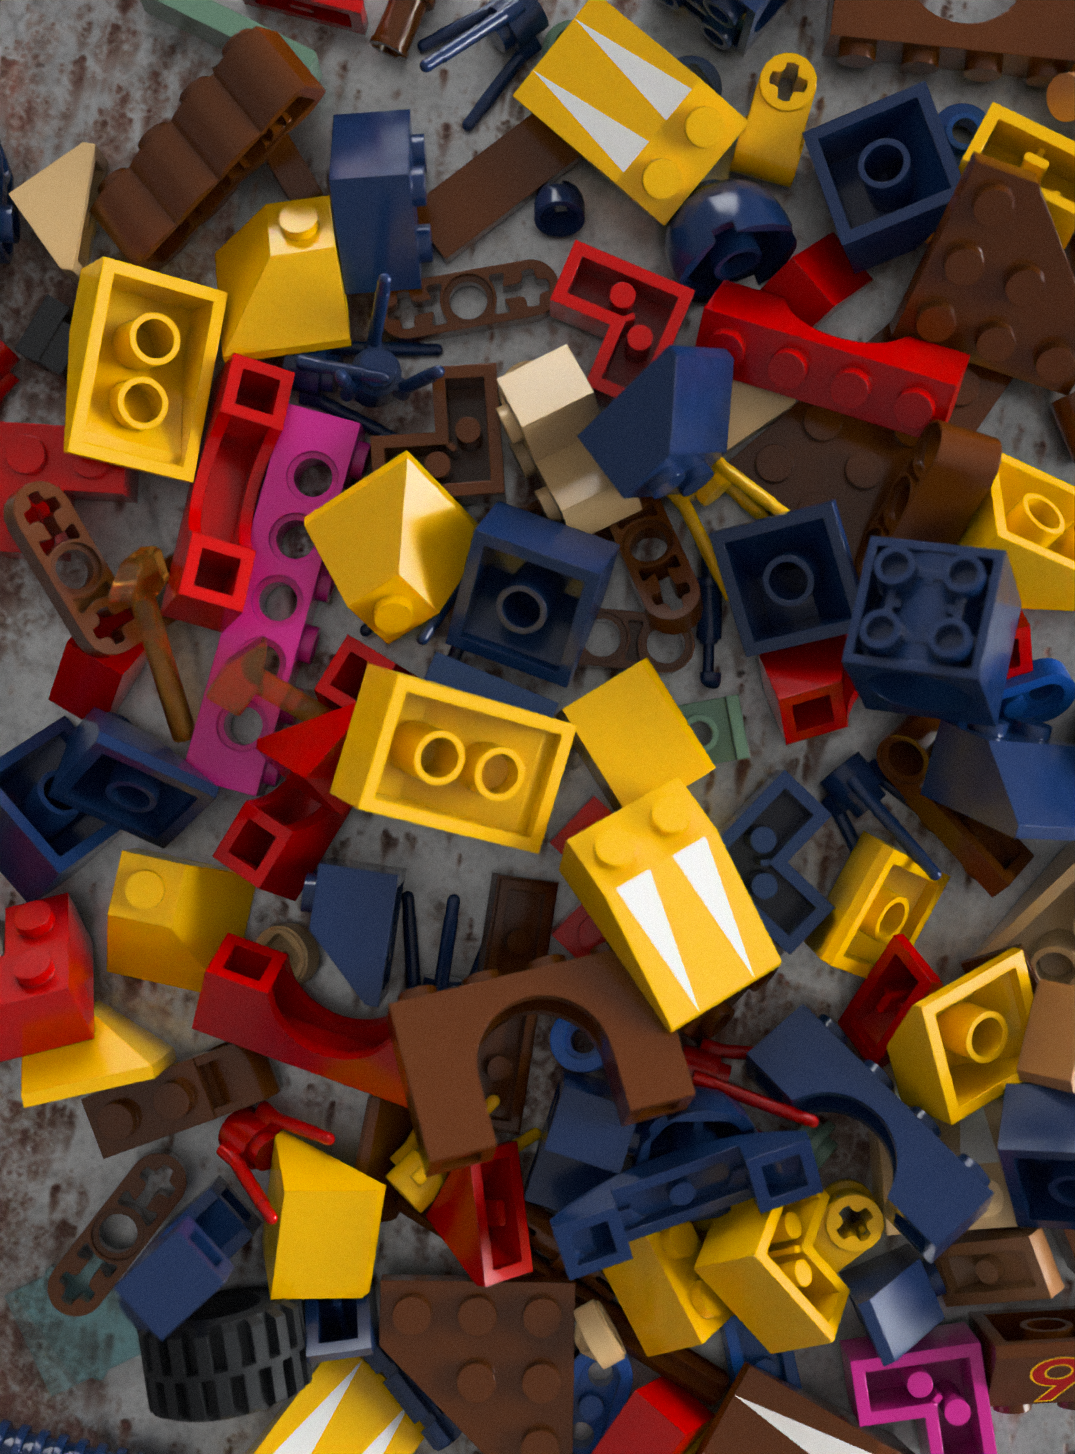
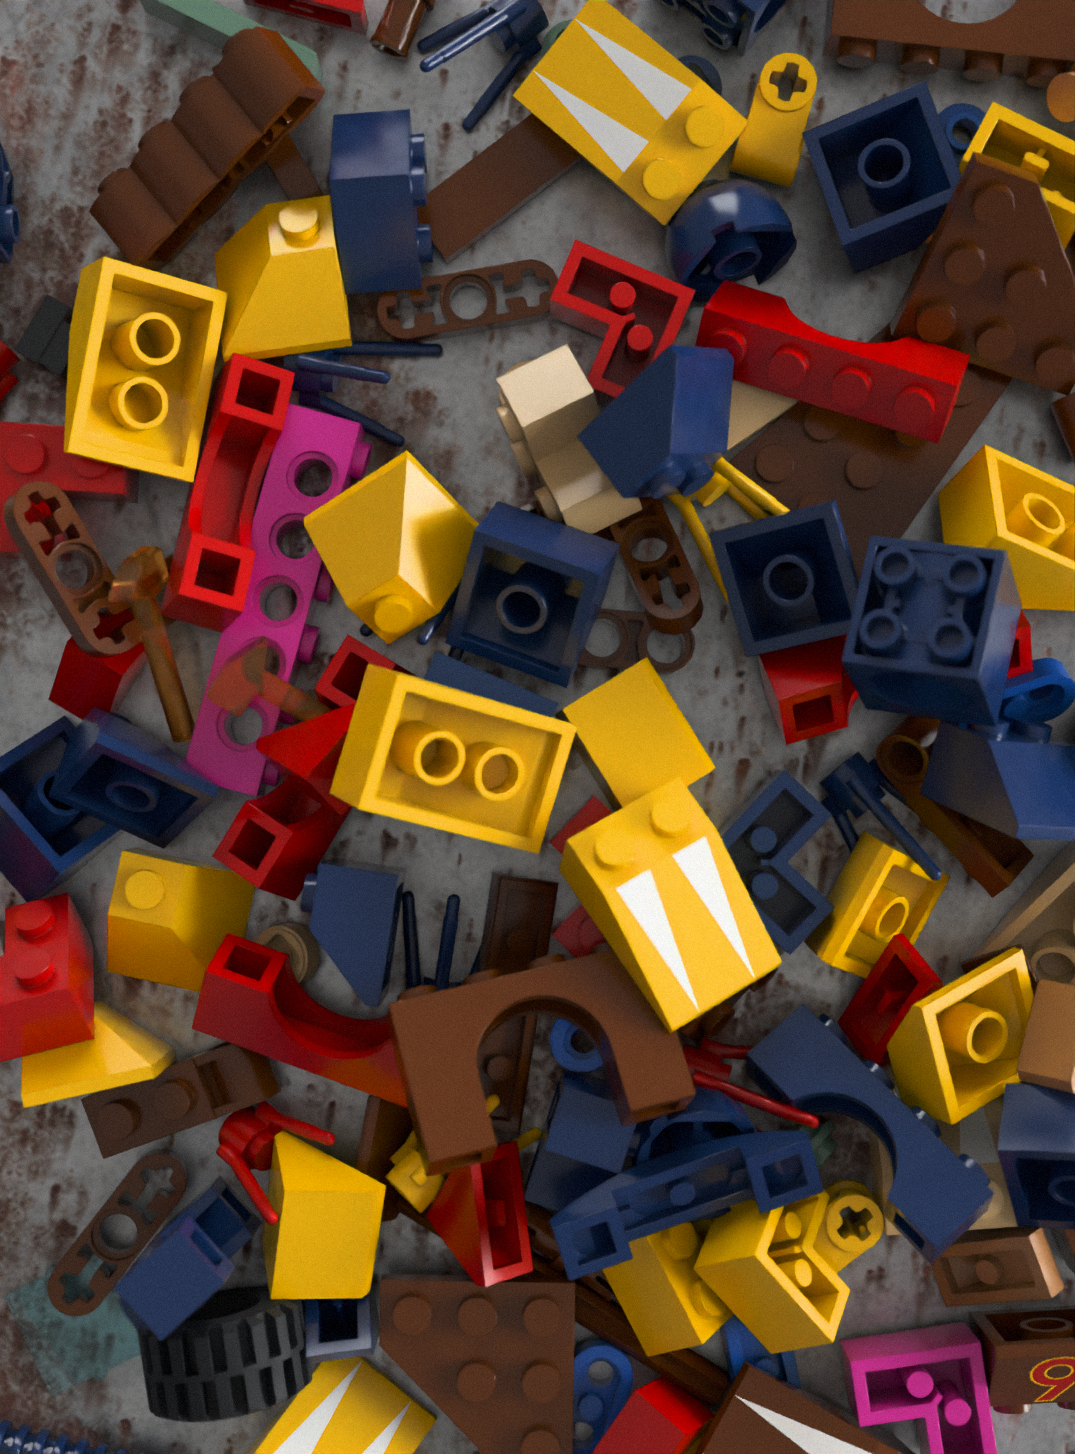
tan slope [8,142,109,283] -> none
dark blue plant [334,273,445,408] -> none
dark blue axle [364,1338,462,1451] -> none
reddish brown brick [370,362,506,505] -> none
dark blue hinge [534,180,585,237] -> none
tan tile [573,1299,626,1370] -> none
sand green brick [677,694,750,764] -> none
dark blue piece [695,537,722,689] -> none
red slope [760,232,874,329] -> none
dark blue slope [839,1243,947,1366] -> none
reddish brown beam [856,419,1002,580] -> none

